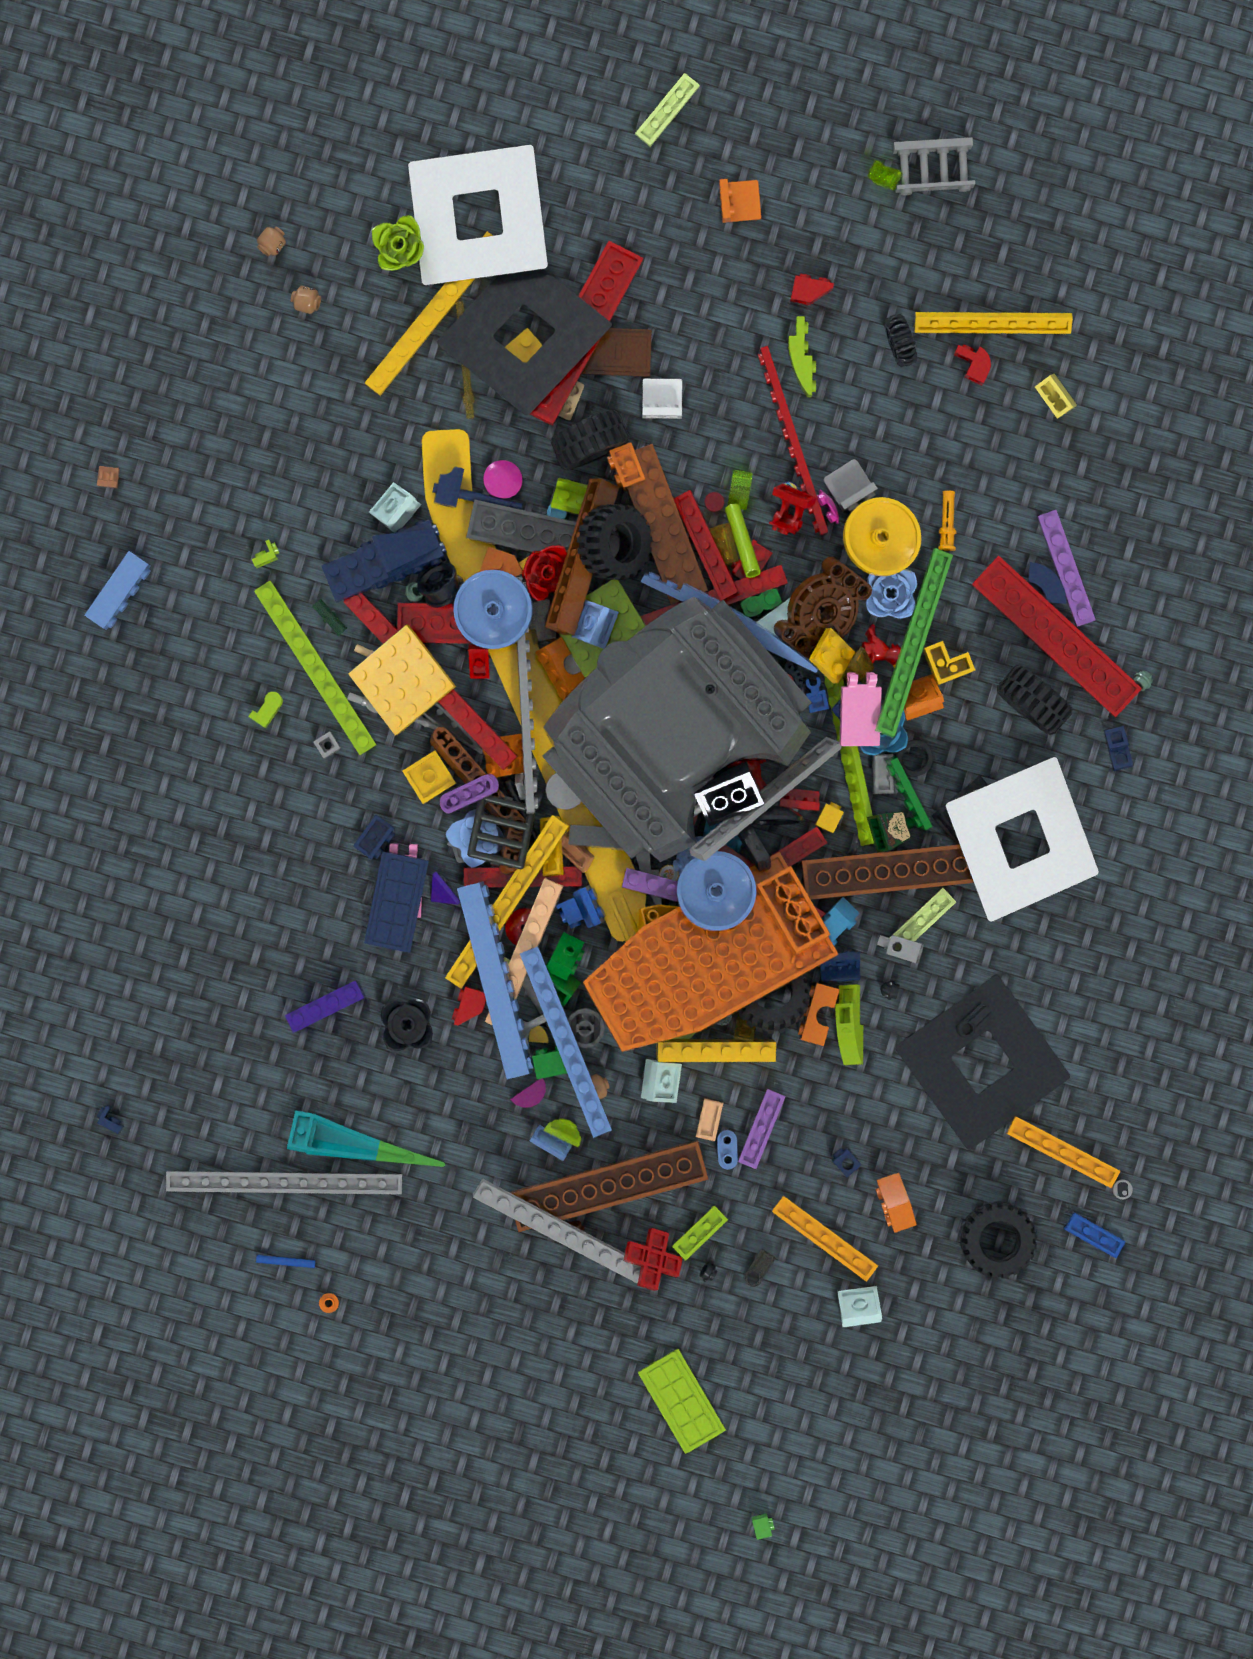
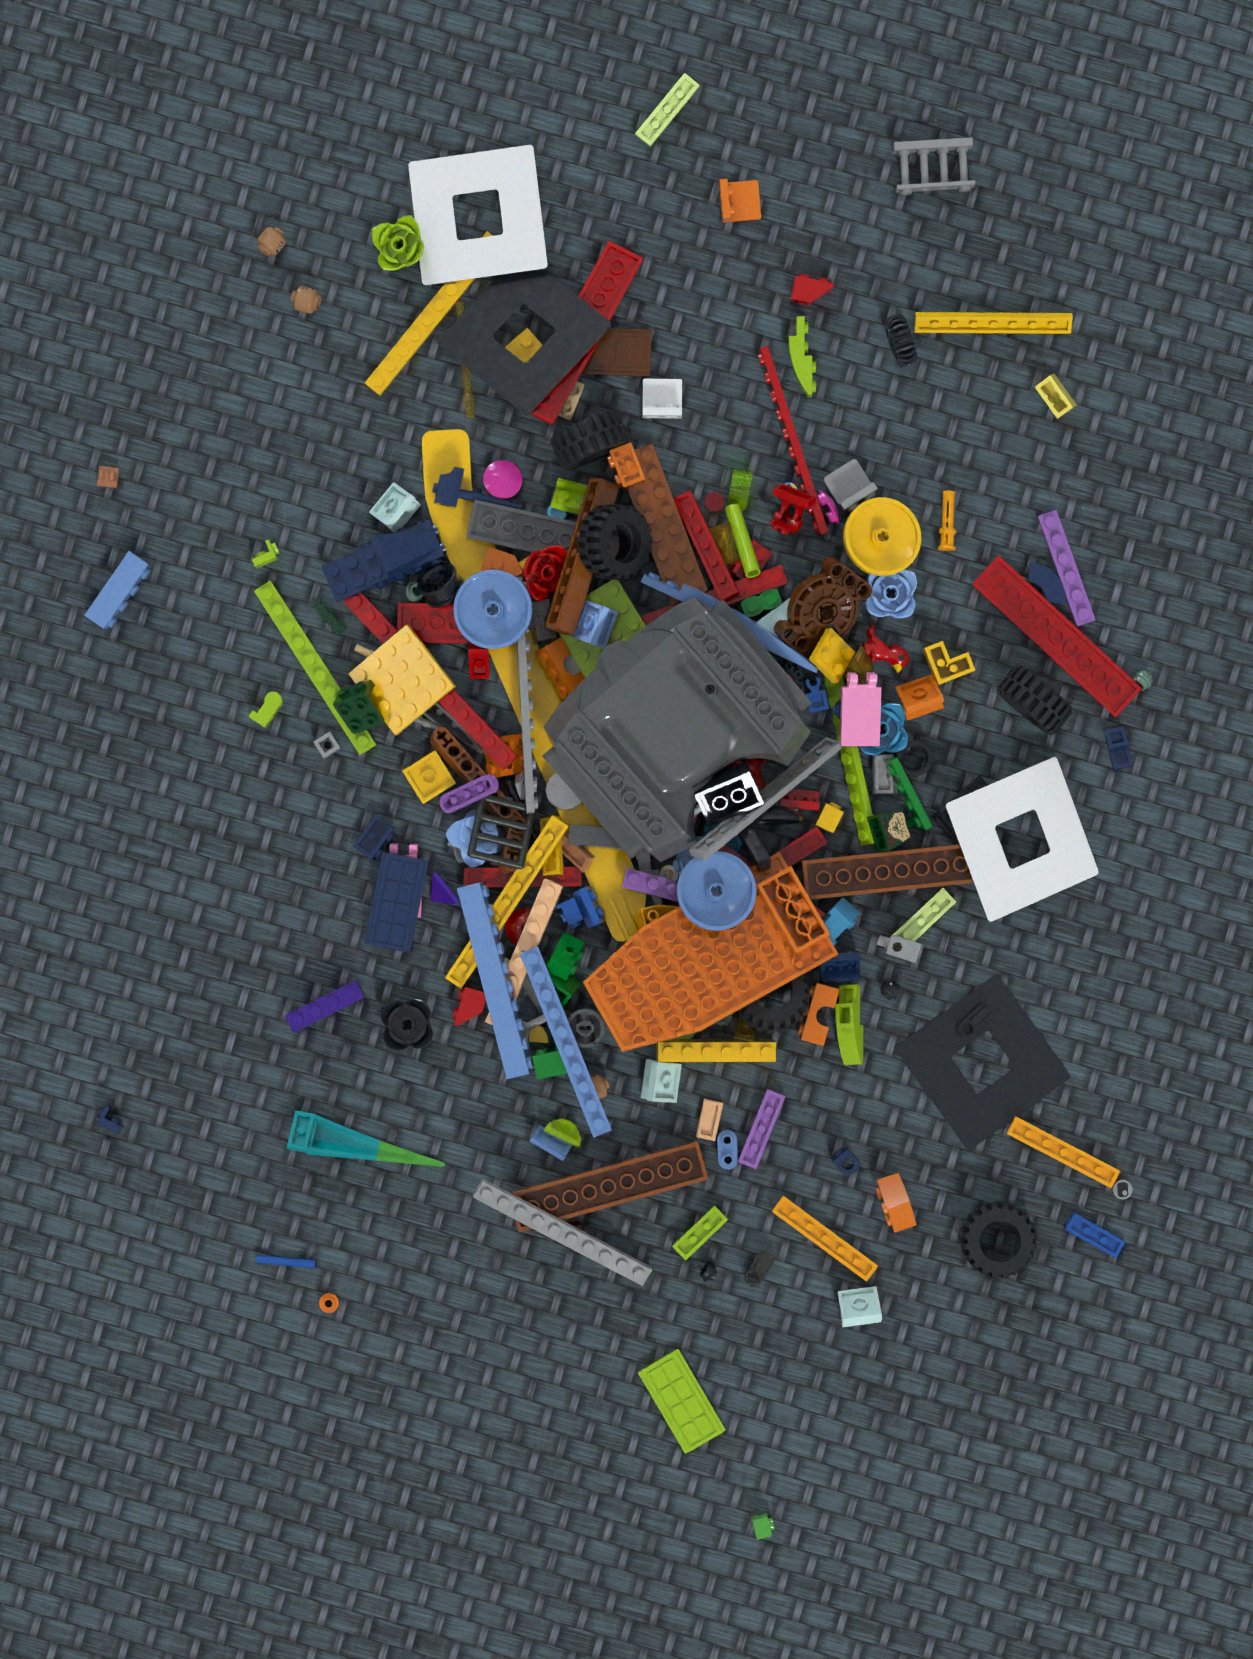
light grey plate [166,1171,402,1194] -> none
magenta tile [510,1078,546,1108] -> none
red plate [624,1228,683,1291] -> none
clear neon green bracket [867,160,903,191] -> none
bright green plate [875,548,953,738] -> none
red brick [954,344,991,386] -> none
none -> dark green bracket [333,680,385,734]

